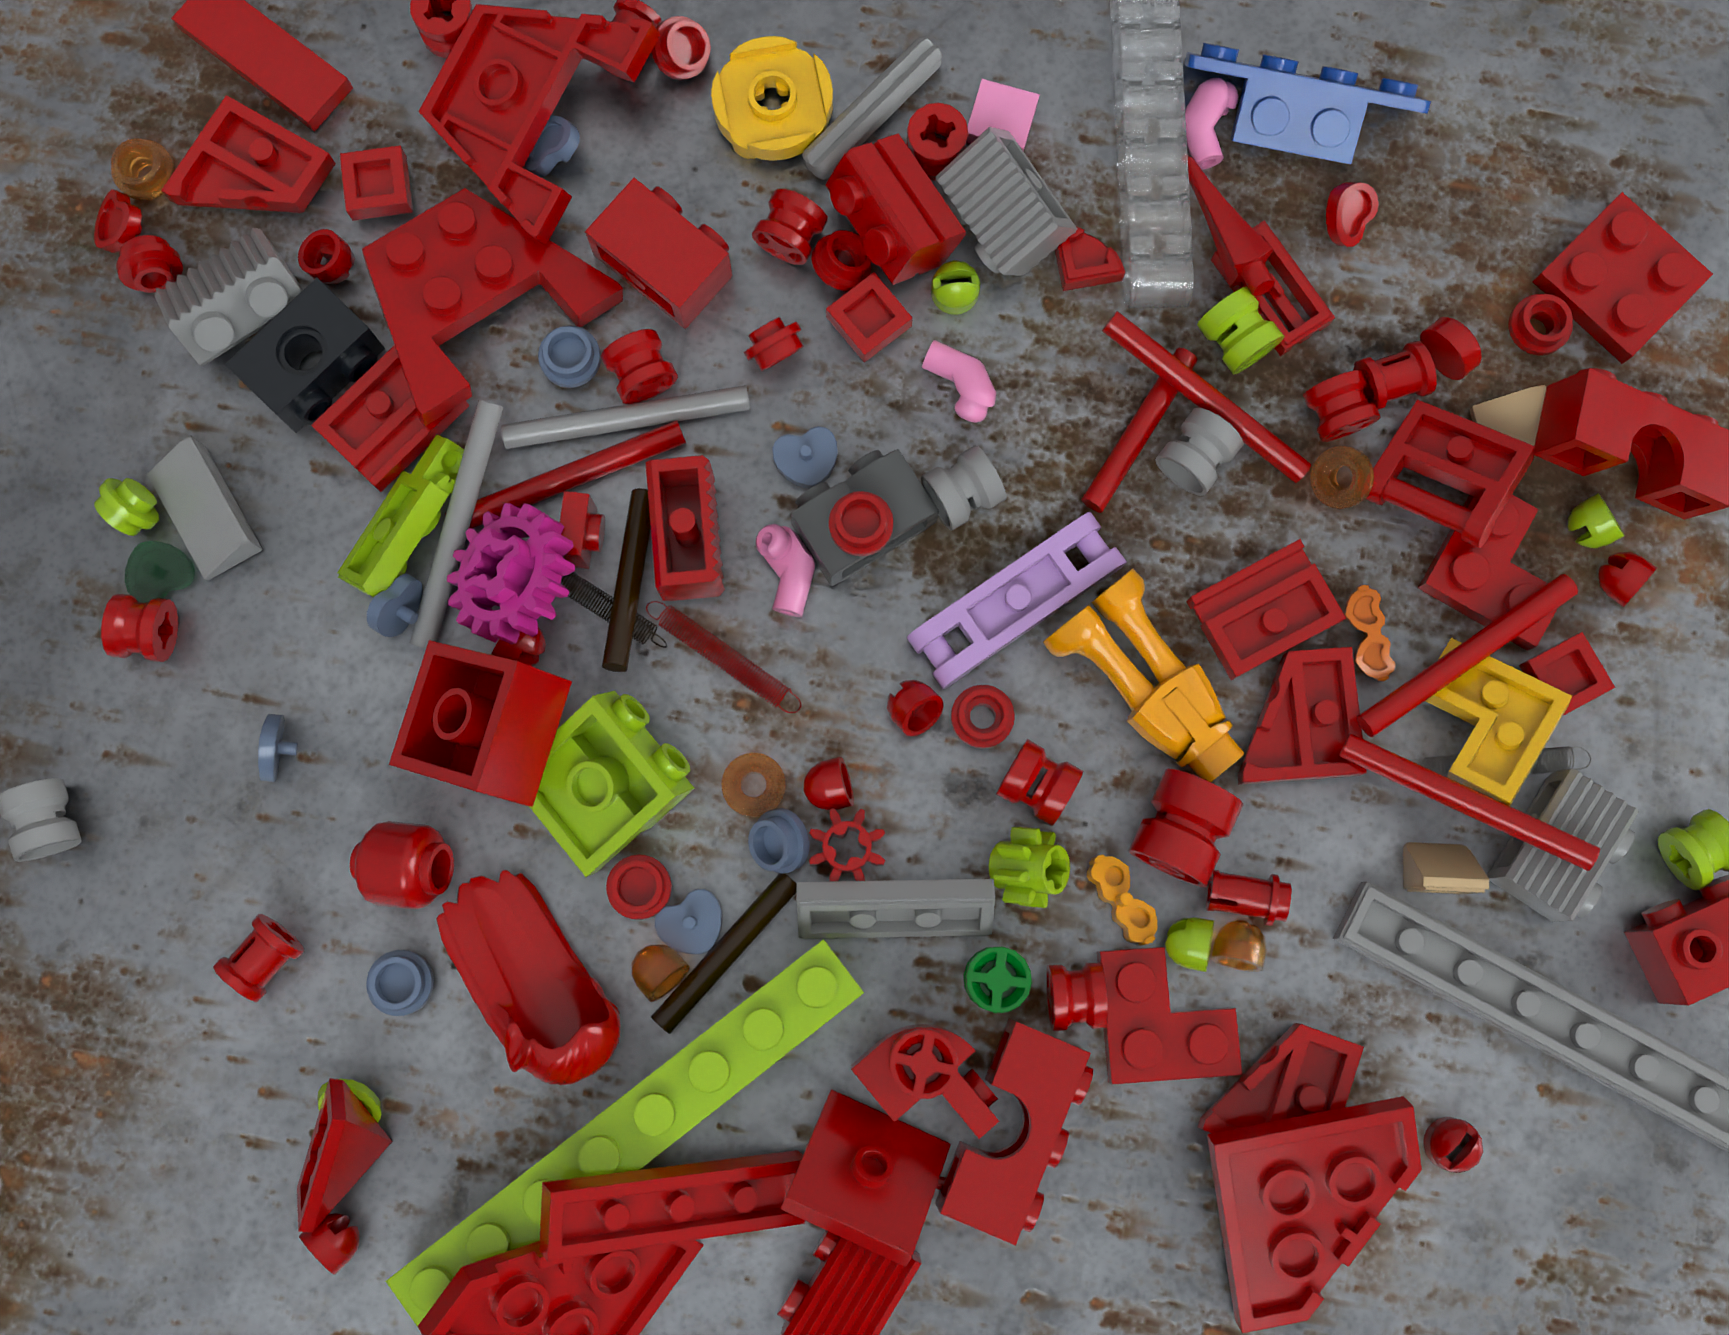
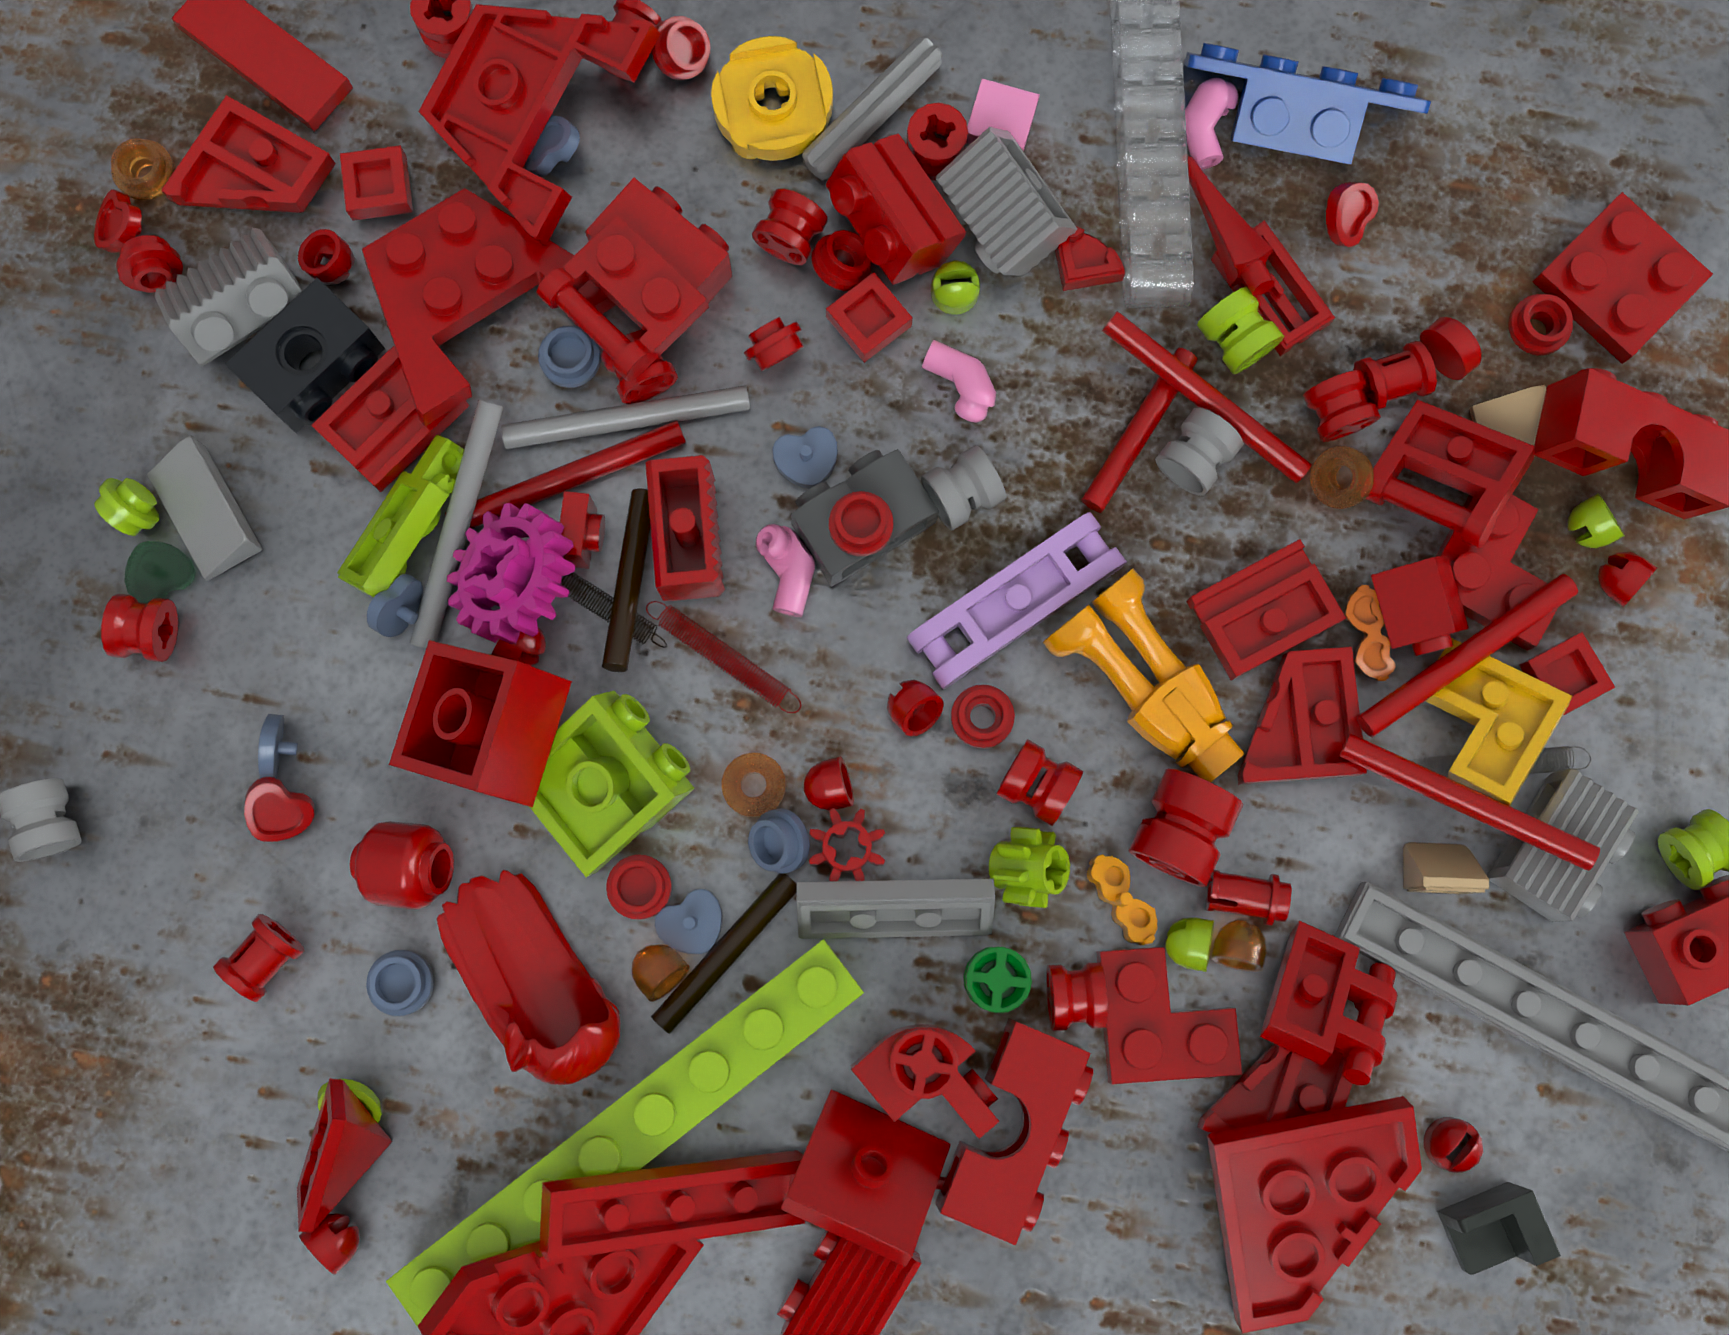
none -> red piece [244,777,314,842]
none -> red plate [537,214,709,382]
none -> red plate [1260,921,1398,1085]
none -> red brick [1371,556,1469,656]
none -> pearl dark grey panel [1437,1182,1561,1275]

